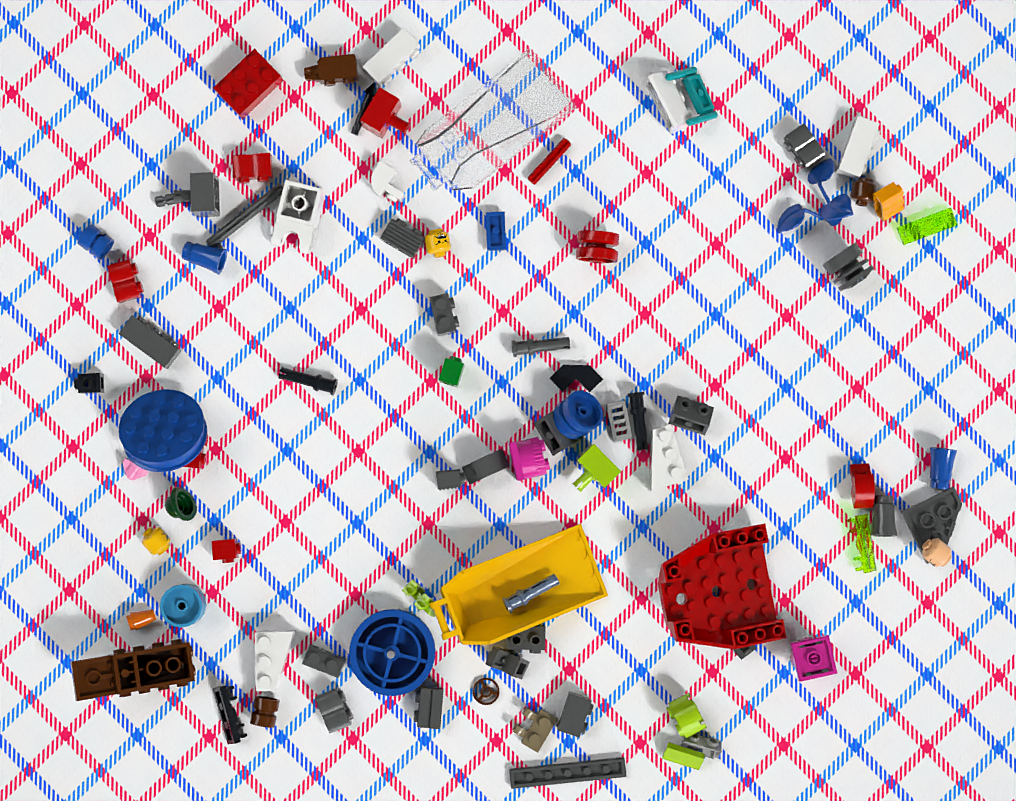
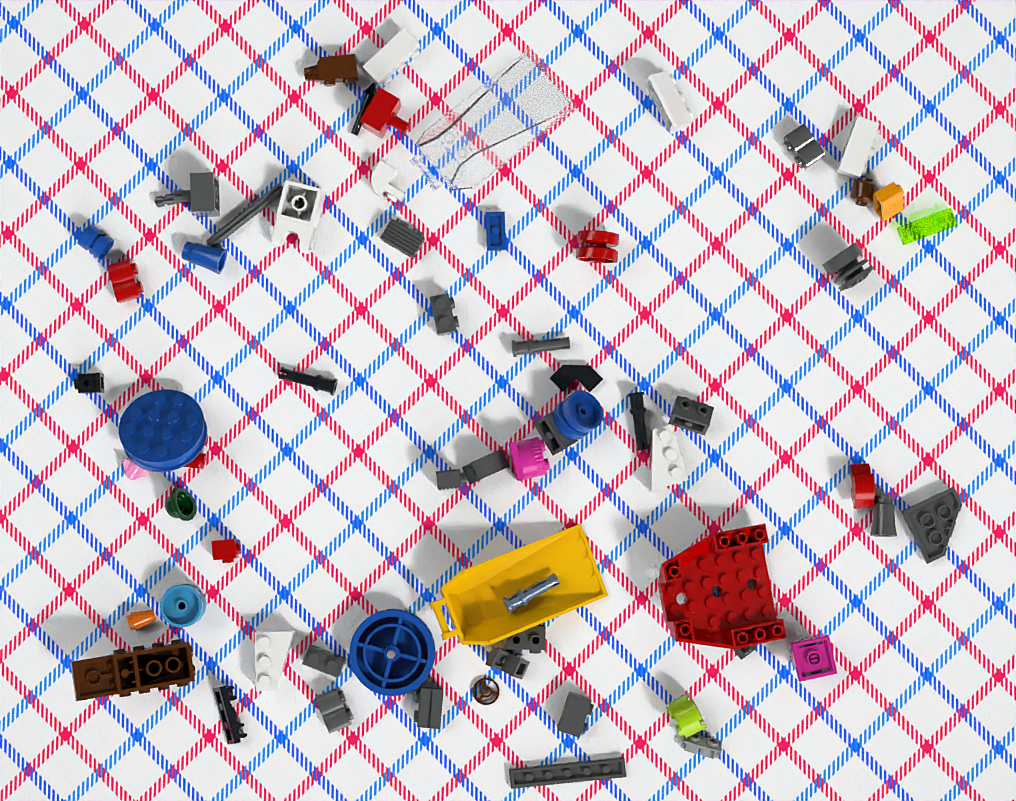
dark grey brick [119,315,181,369] -> none
yellow head [141,527,170,556] -> none
red brick [213,48,284,120] -> none
red brick [232,153,273,184] -> none
reddish brown wheel [250,696,280,728] -> none
lime plate [402,579,436,617] -> none
yellow head [424,229,451,258] -> none
green brick [439,356,465,388] -> none
dark tan plate [512,707,558,753] -> none
red axle [528,138,571,185] -> none
lime brick [572,444,622,492] -> none
light grey slope [606,400,633,442] -> none
lime tile [662,742,705,770] -> none
teal plate [665,66,718,126] -> none
blue plant [777,158,853,234] -> none
clear neon green plate [847,514,877,573] -> none
light nougat head [922,538,951,567] -> none
blue plant [930,447,957,489] -> none

